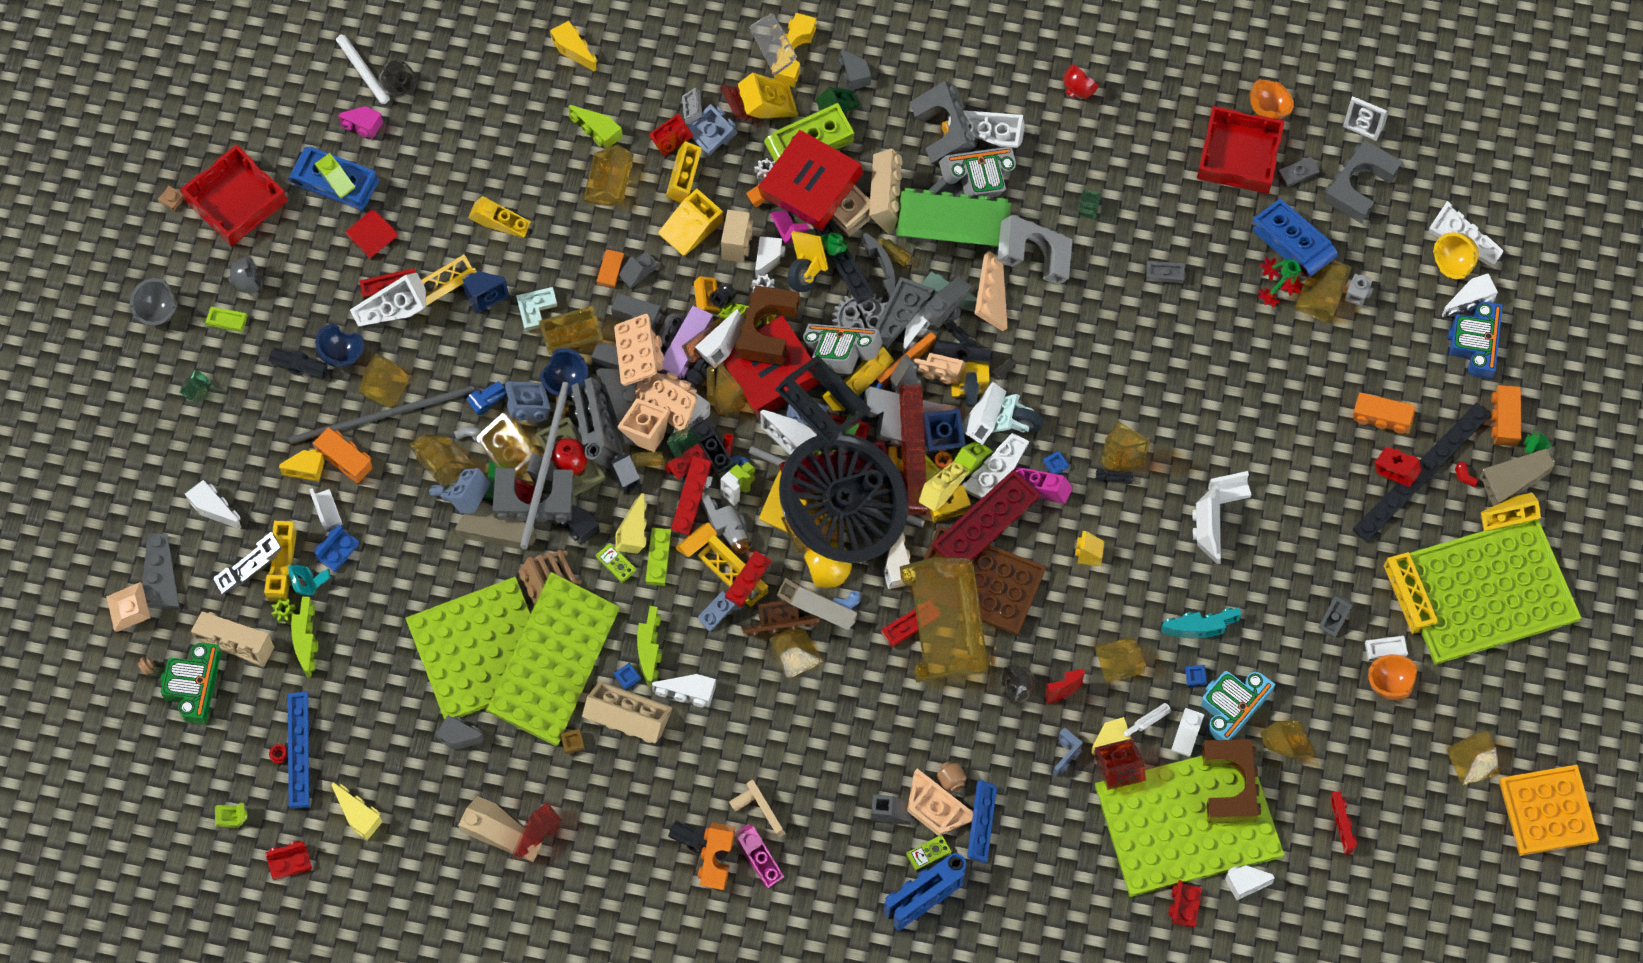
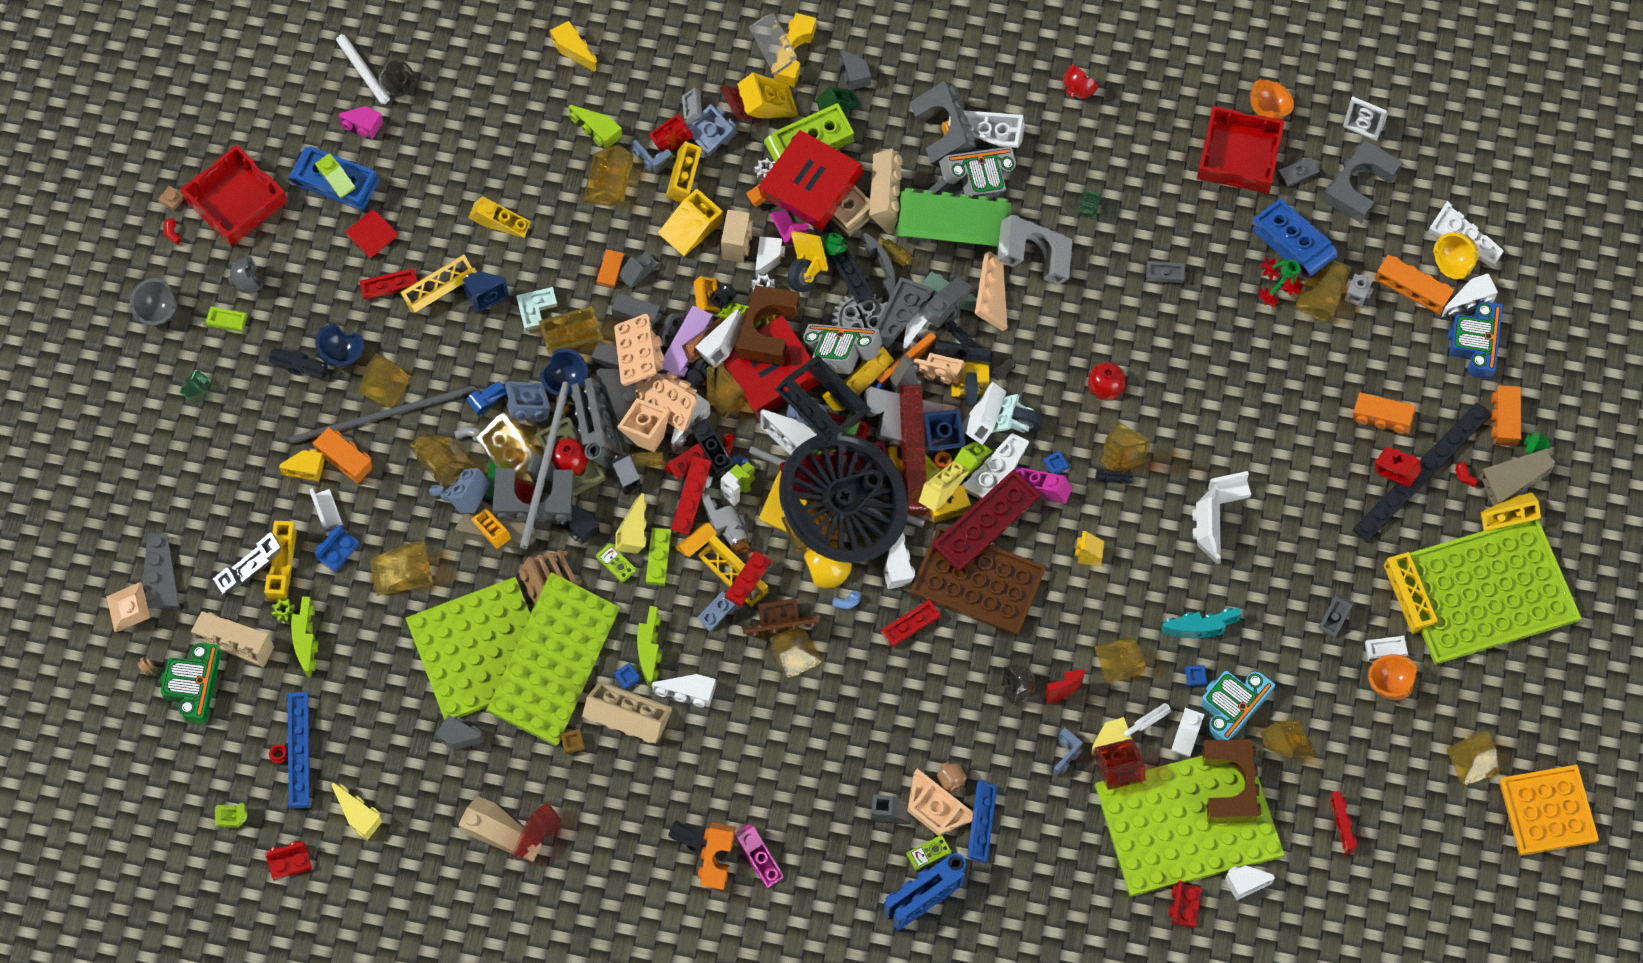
white slope [185,480,241,529] -> none
teal piece [288,565,331,595] -> none
white wedge [350,273,426,326] -> none
clear green panel [667,426,699,458] -> none
tan piece [729,780,786,837] -> none
slope [777,578,857,630] -> none
clear yellow windscreen [900,557,988,683] -> none
none -> red arm [163,218,182,245]
none -> clear yellow slope [370,540,434,596]
none -> light orange slope [471,508,511,549]
none -> sand blue bracket [632,140,673,175]
none -> red cylinder [1087,362,1126,401]
none -> orange brick [1375,254,1454,315]

